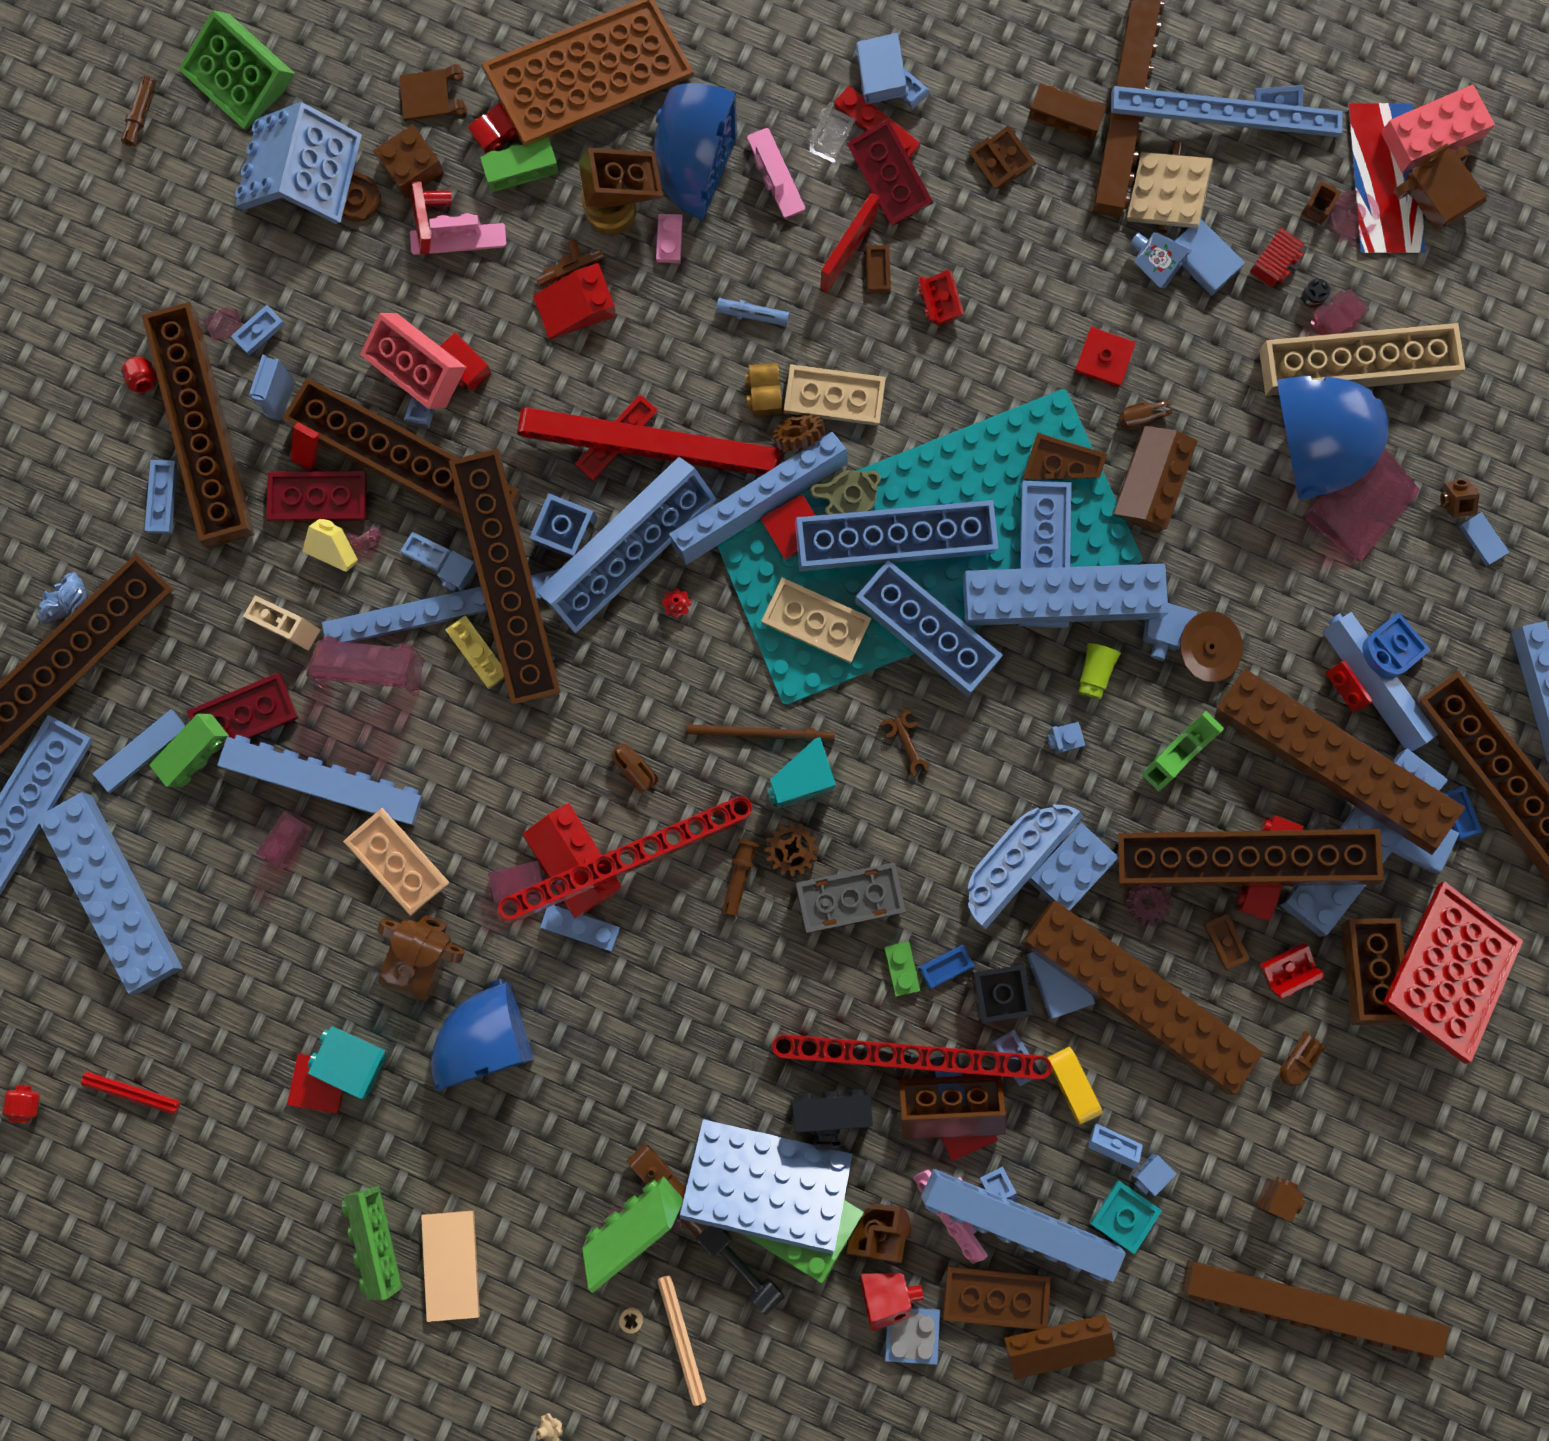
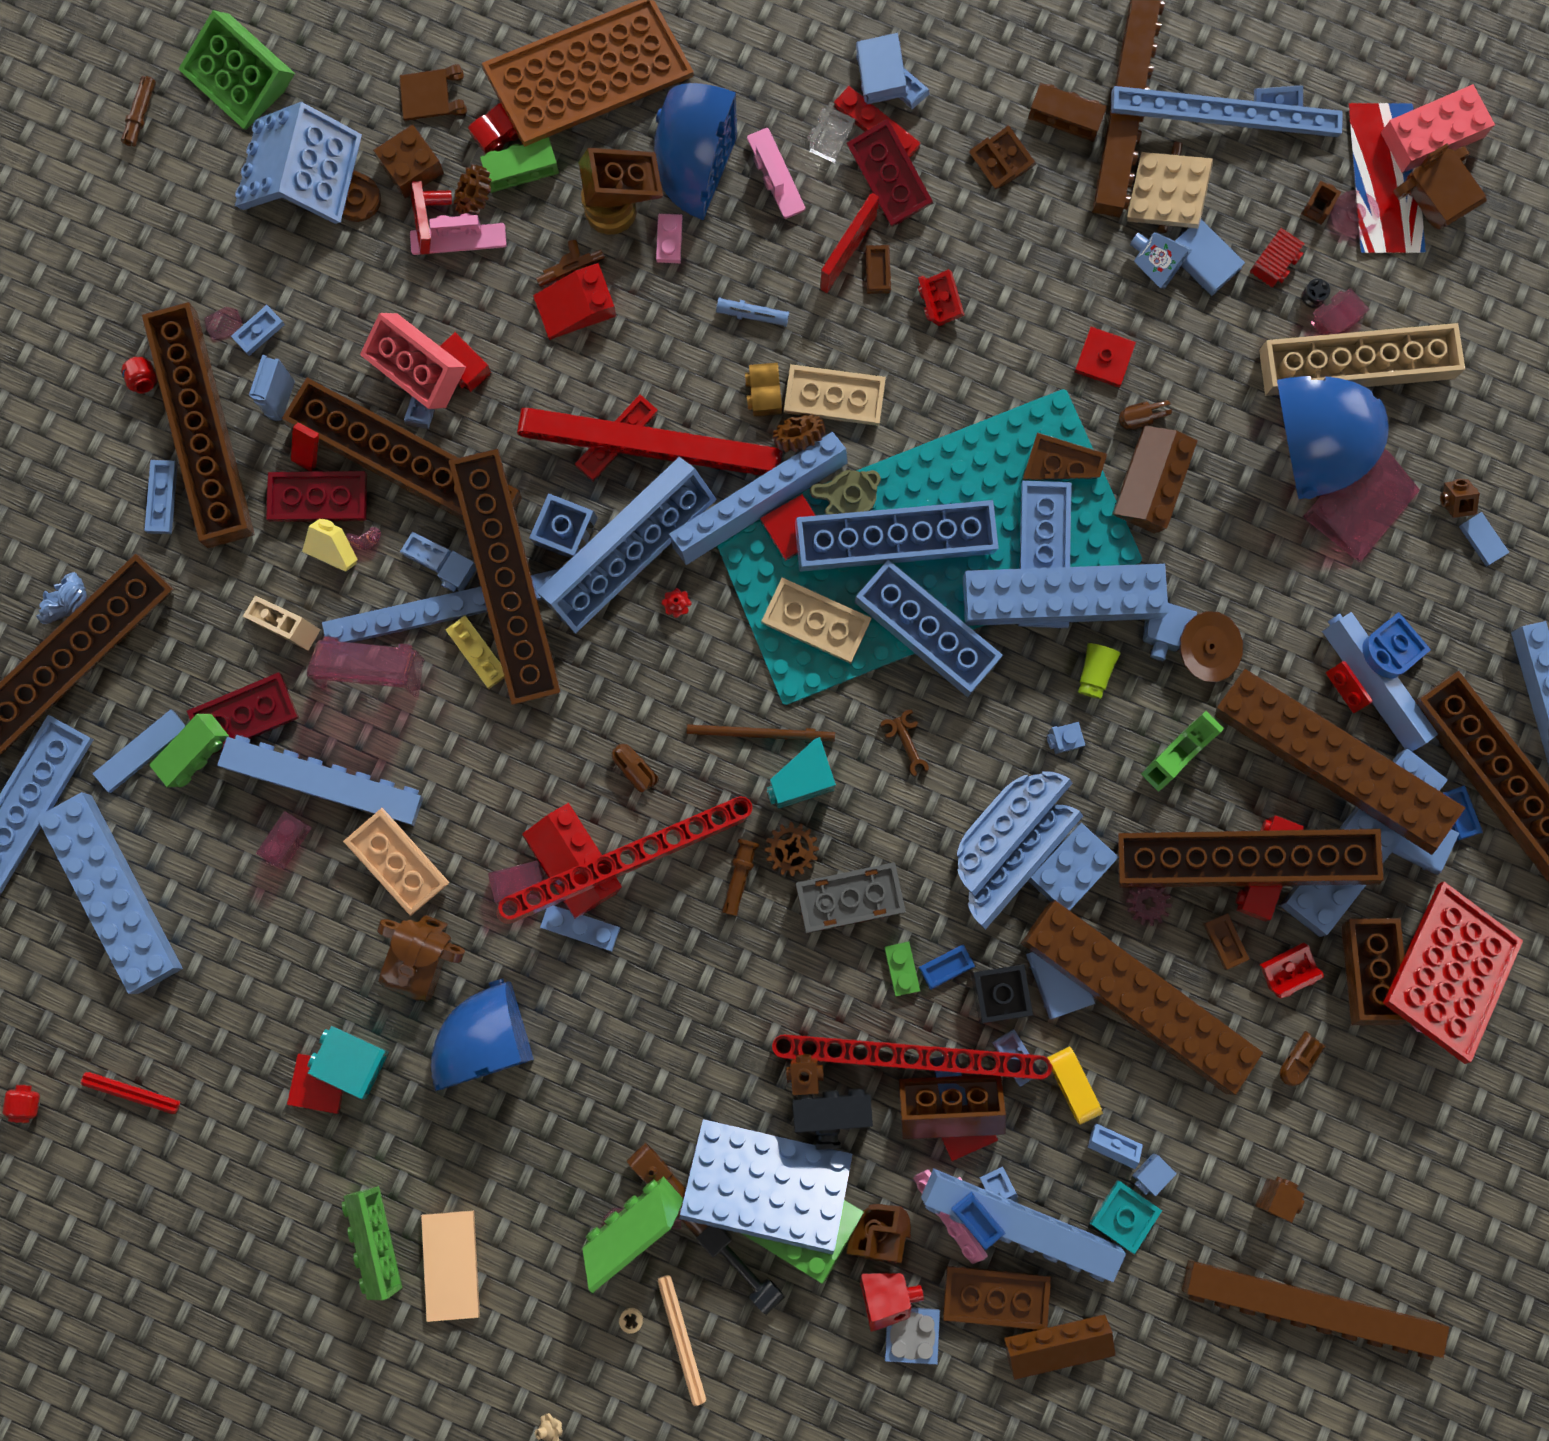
none -> reddish brown gear [454,164,492,215]
none -> reddish brown brick [786,1054,823,1095]
none -> blue tile [951,1191,1006,1250]
none -> medium blue plate [957,772,1072,896]

